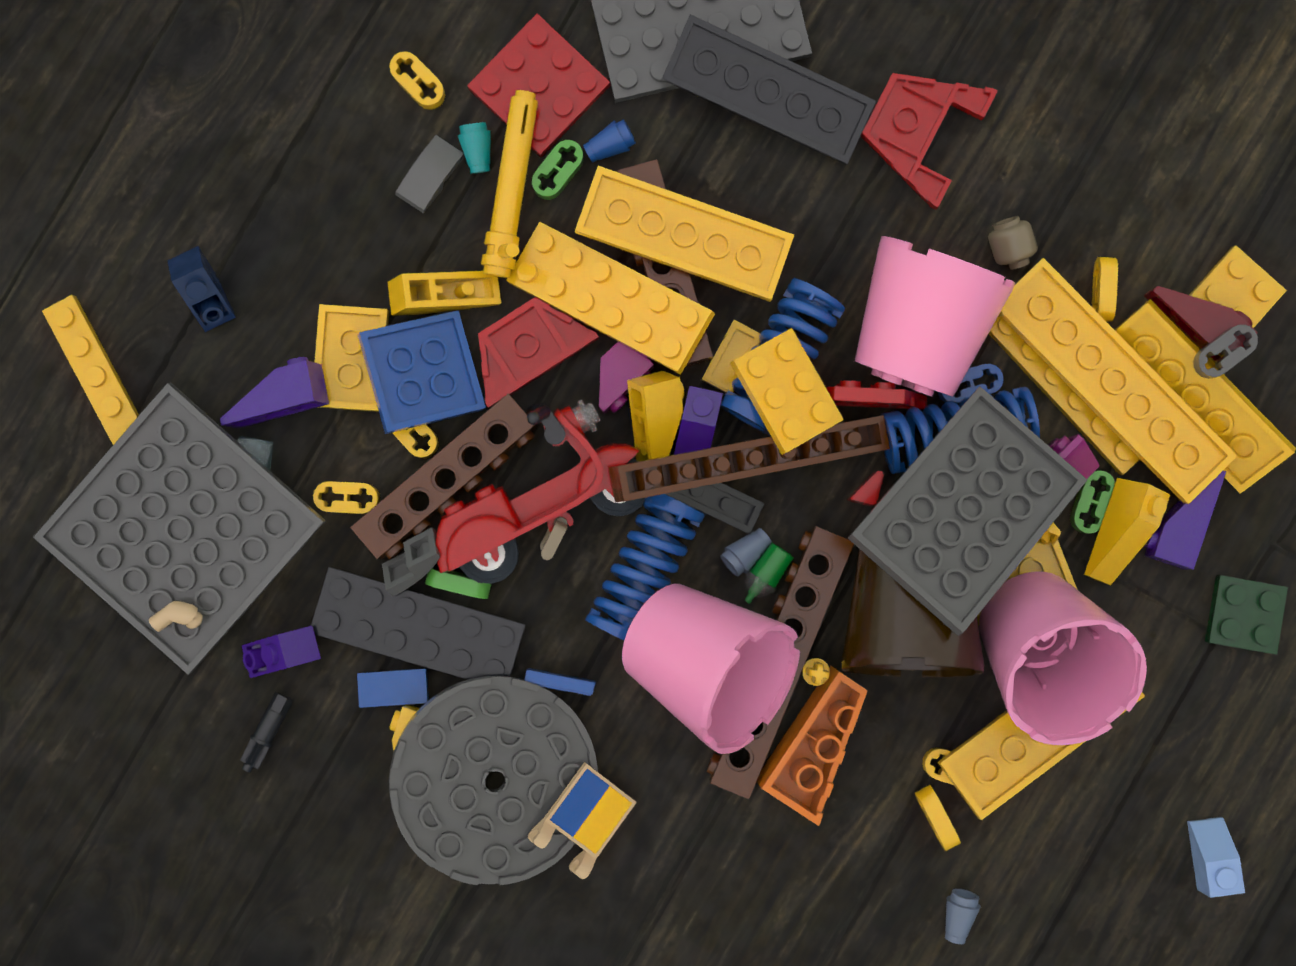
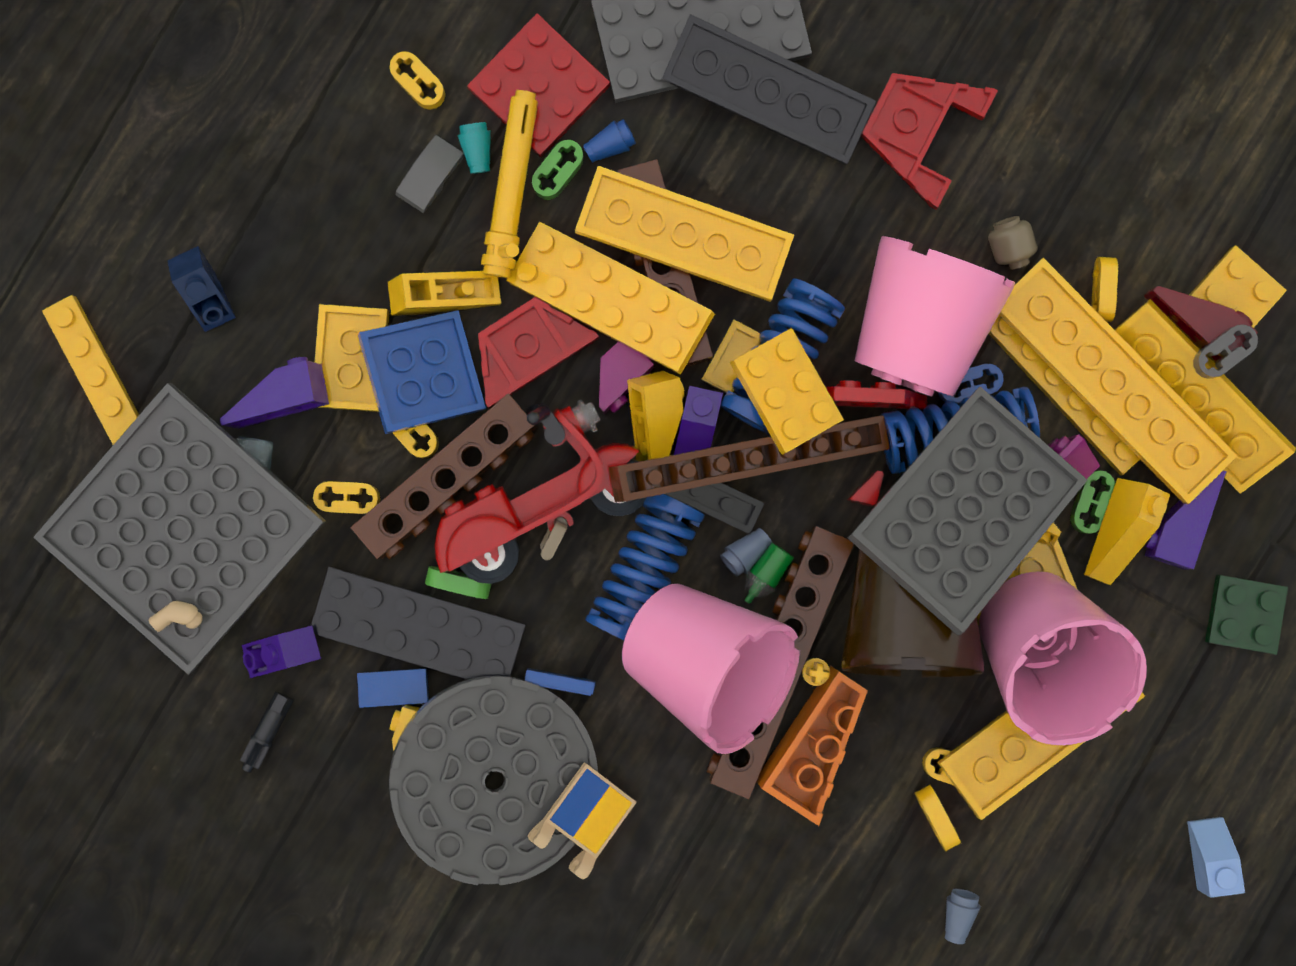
dark grey slope [382,528,440,597] -> none

